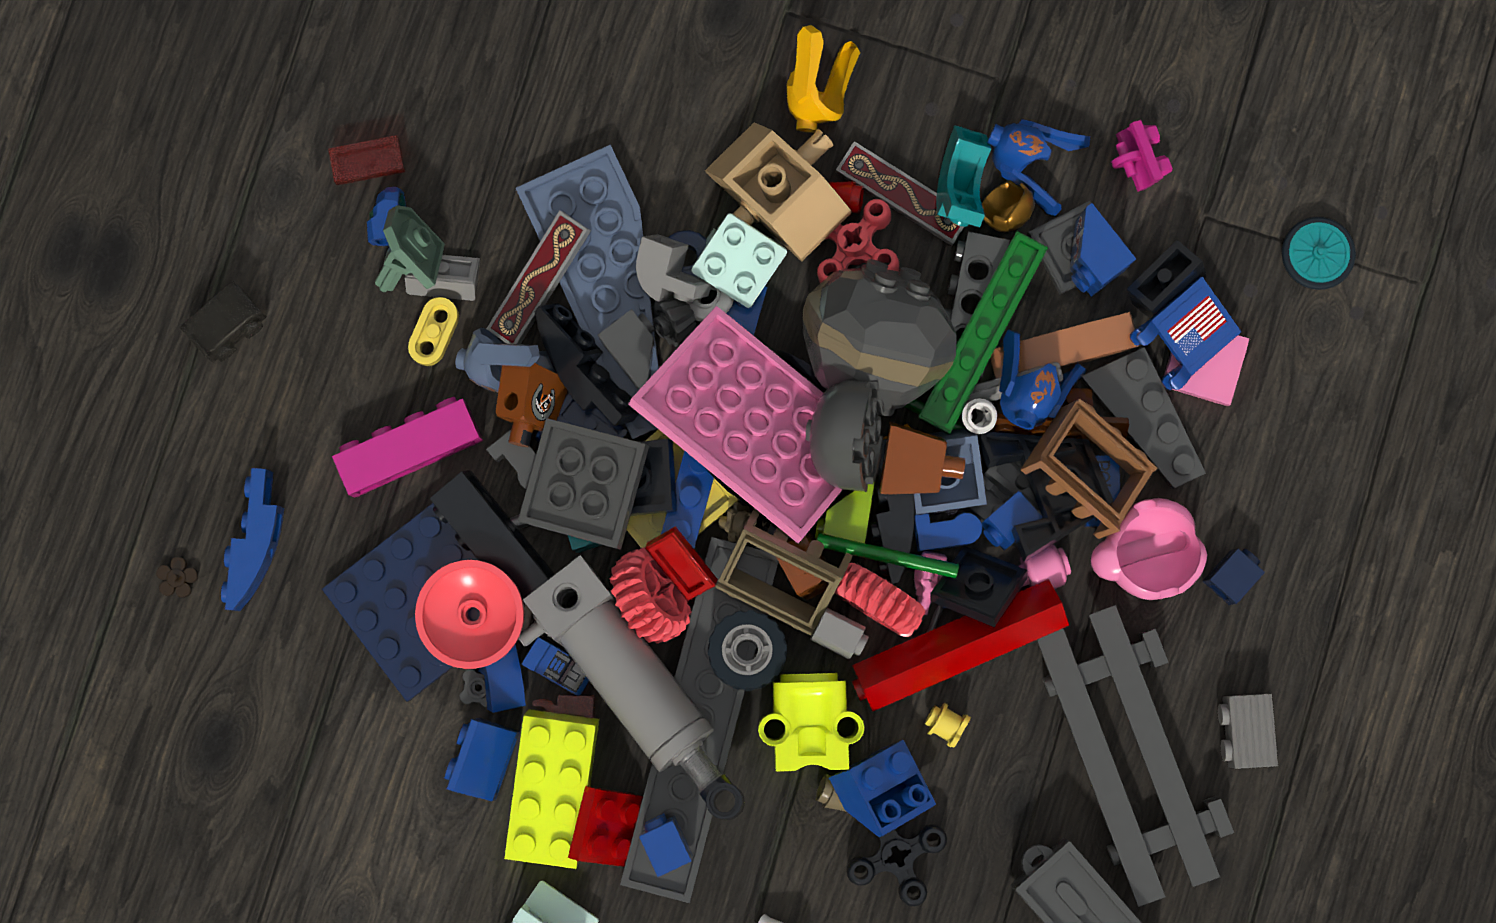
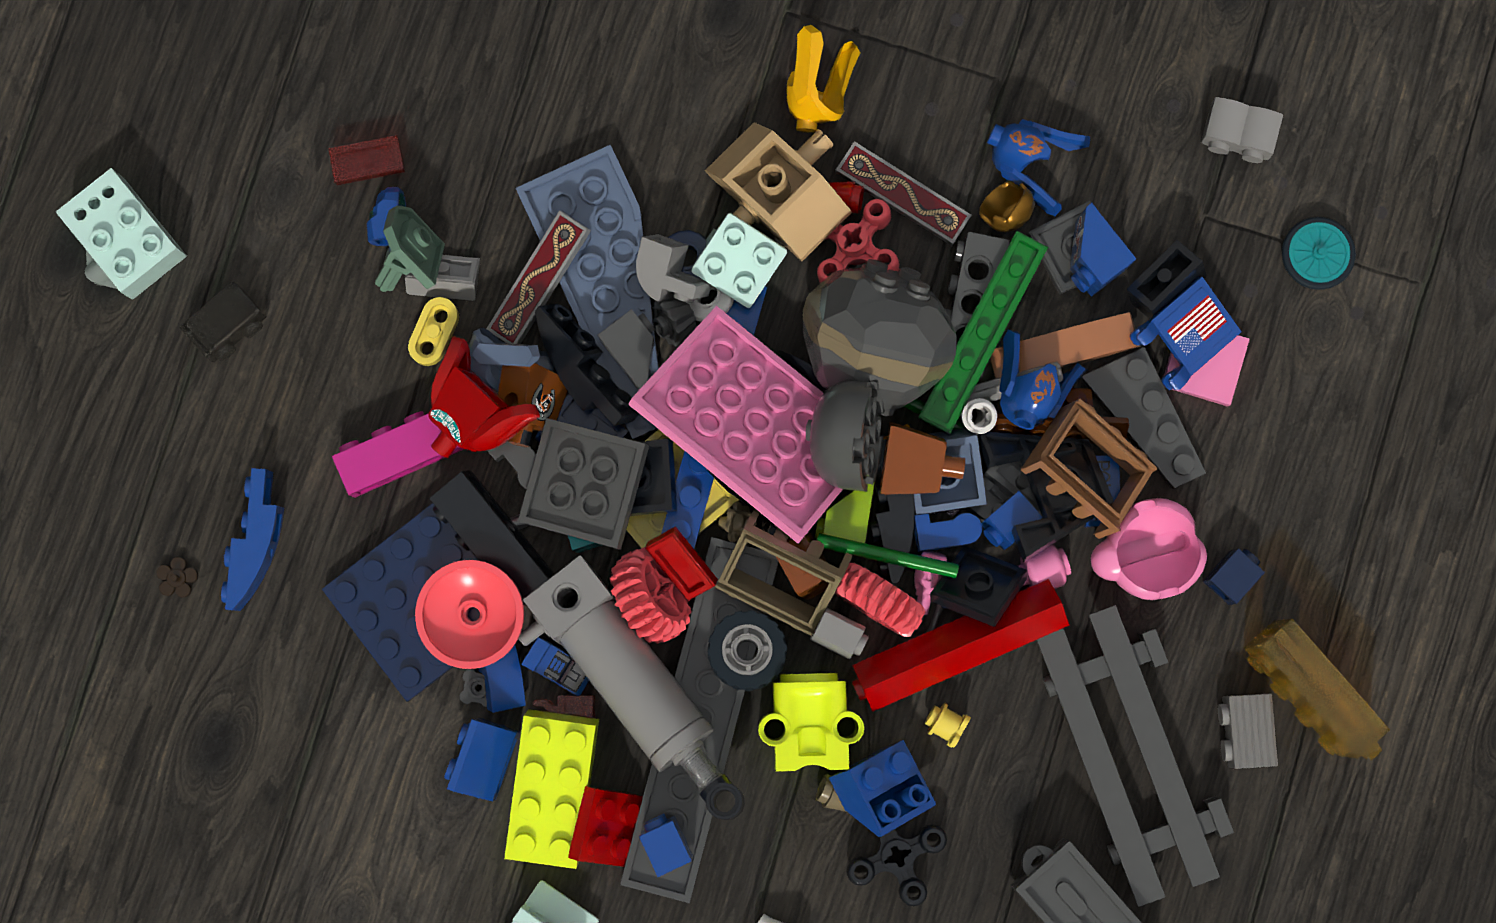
teal arch [936,125,991,227] -> none
dark pink hips [1111,120,1173,192] -> none
none -> light aqua piece [56,168,187,300]
none -> red torso [429,336,541,458]
none -> light grey brick [1201,97,1283,163]
none -> clear yellow piece [1244,619,1390,760]

